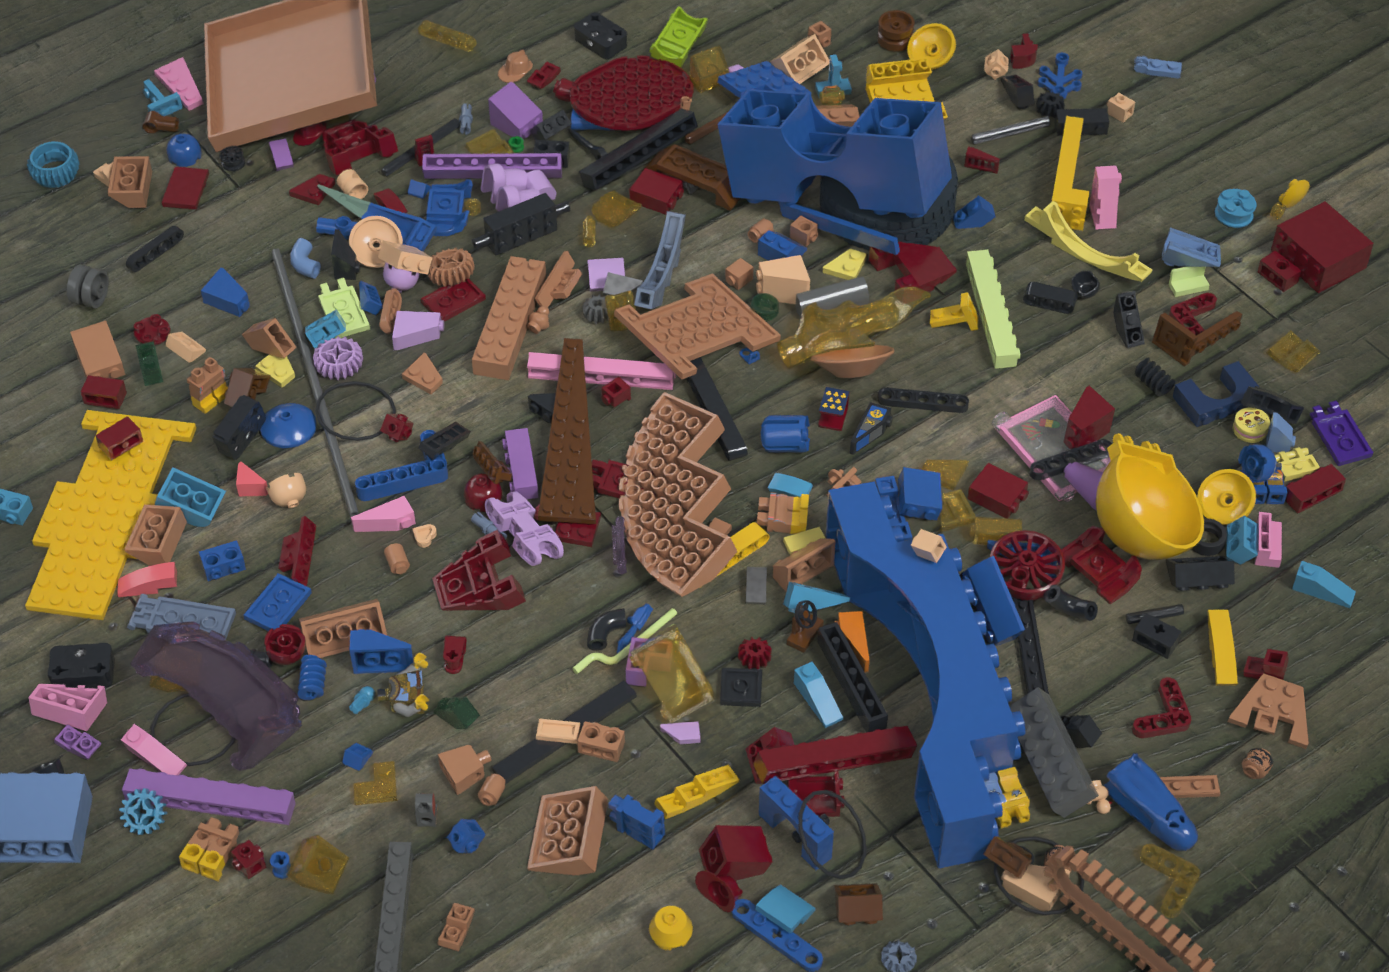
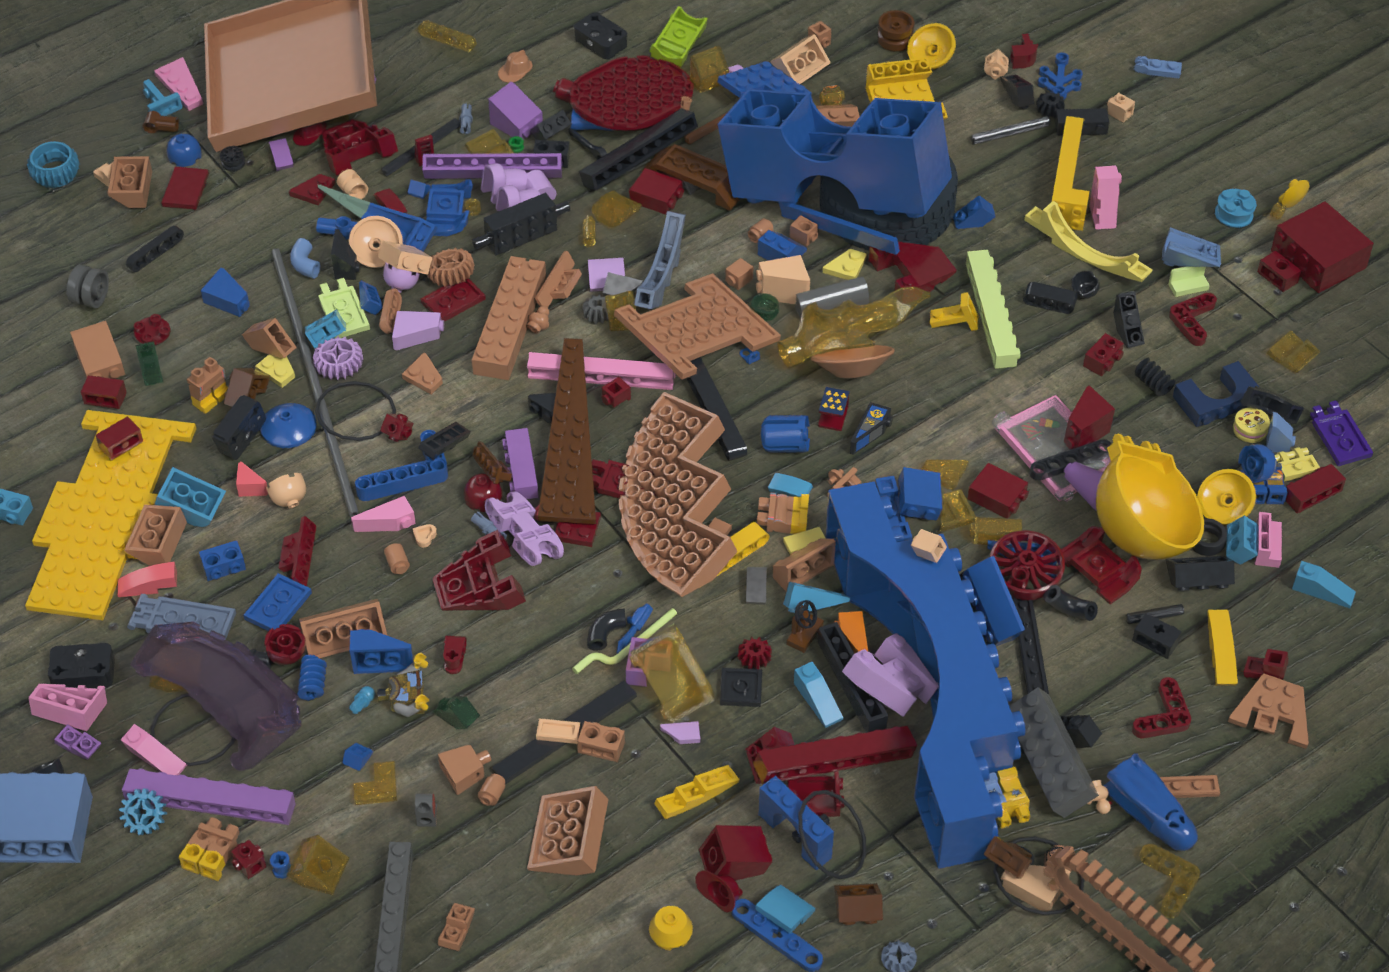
light nougat slope [166,332,206,363] -> none
blue brick [447,819,486,853] -> none
dark red slope [527,61,561,89] -> none
blue hips [608,794,665,850] -> none
clear purple plate [612,516,627,574] -> none
dark azure bracket [815,54,852,98] -> none
black beam [878,387,969,413] -> none
dark red slope [964,146,1000,174] -> none
reddish brown bracket [1152,311,1243,366] -> none
nougat head [1242,748,1273,779] -> none
none -> lavender wedge [842,633,939,716]
none -> dark red brick [1083,333,1124,377]

